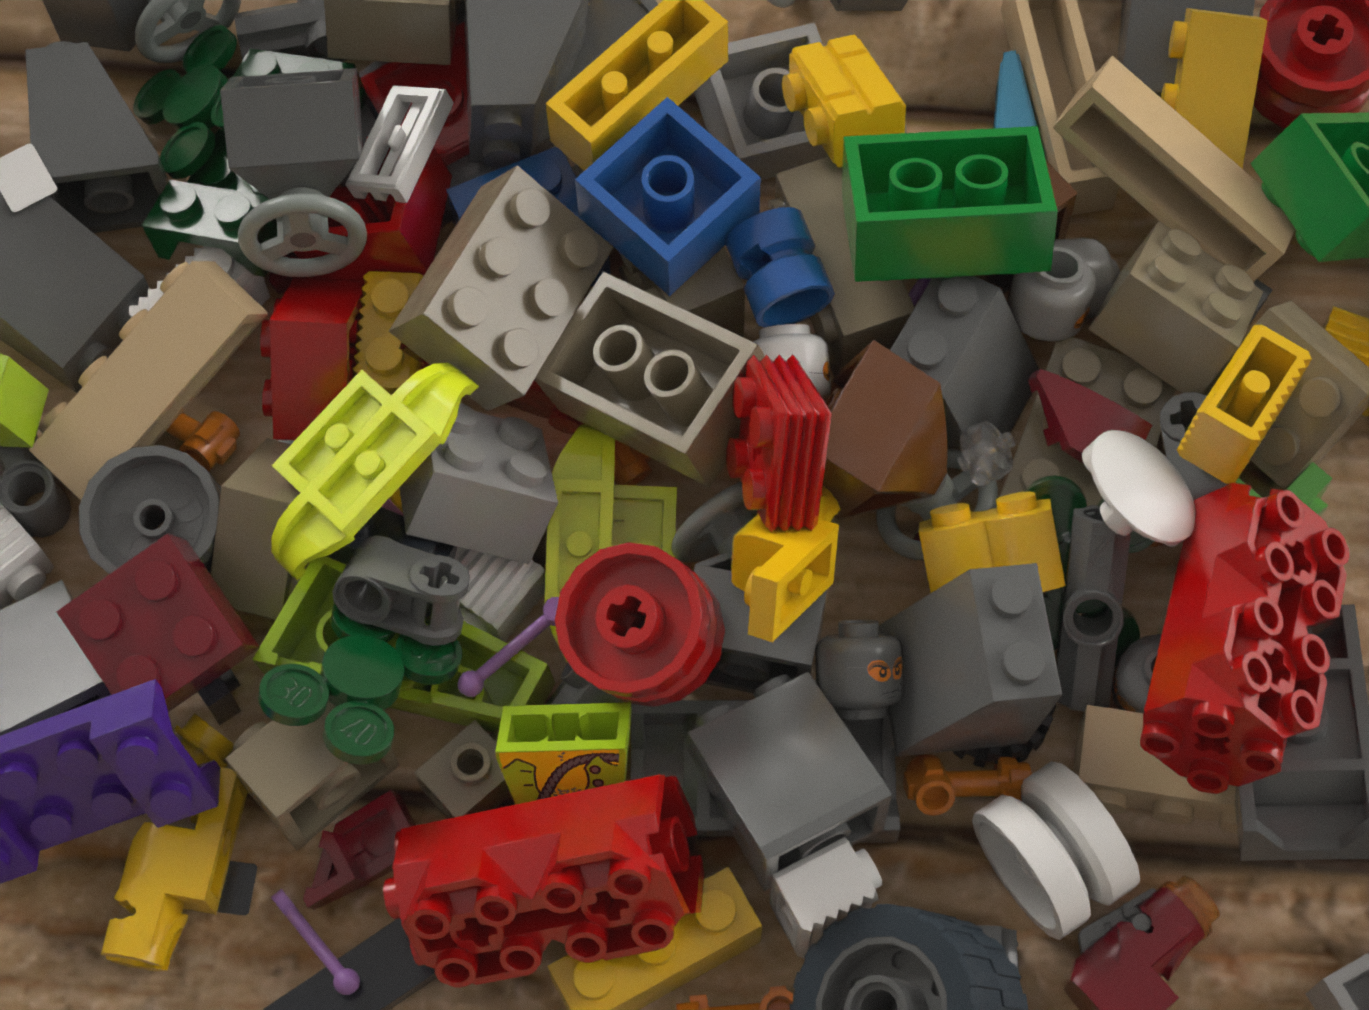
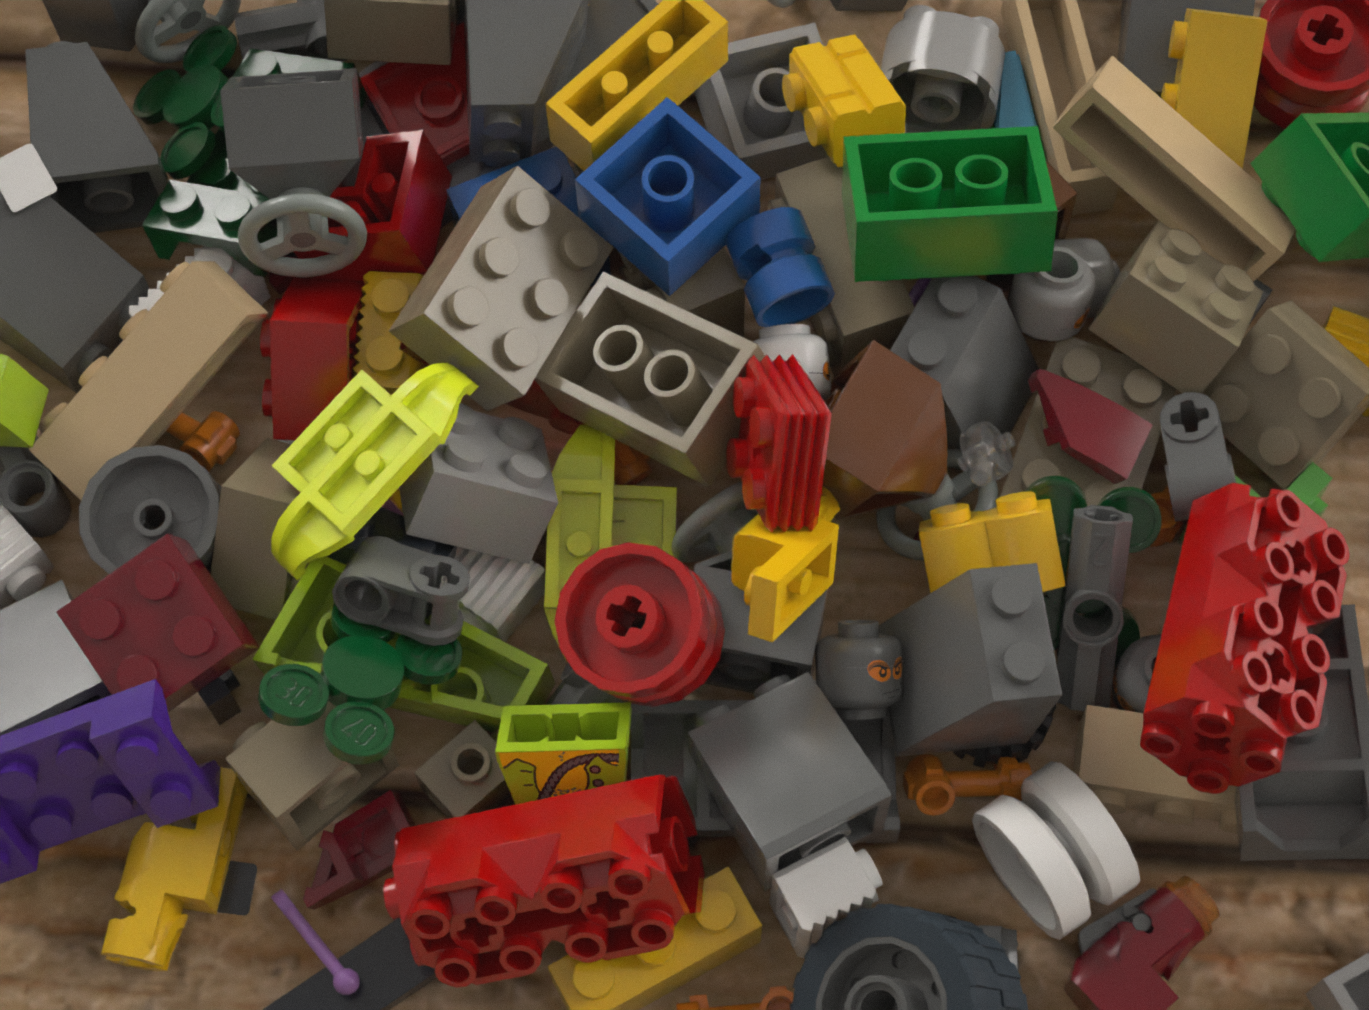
yellow plate [174,713,234,768] -> none
white tile [345,86,454,203] -> none
medium lavender hinge [457,597,559,697] -> none
white dish [1082,430,1195,547] -> none
yellow brick [1176,324,1312,484] -> none
none -> light grey brick [881,5,1005,133]

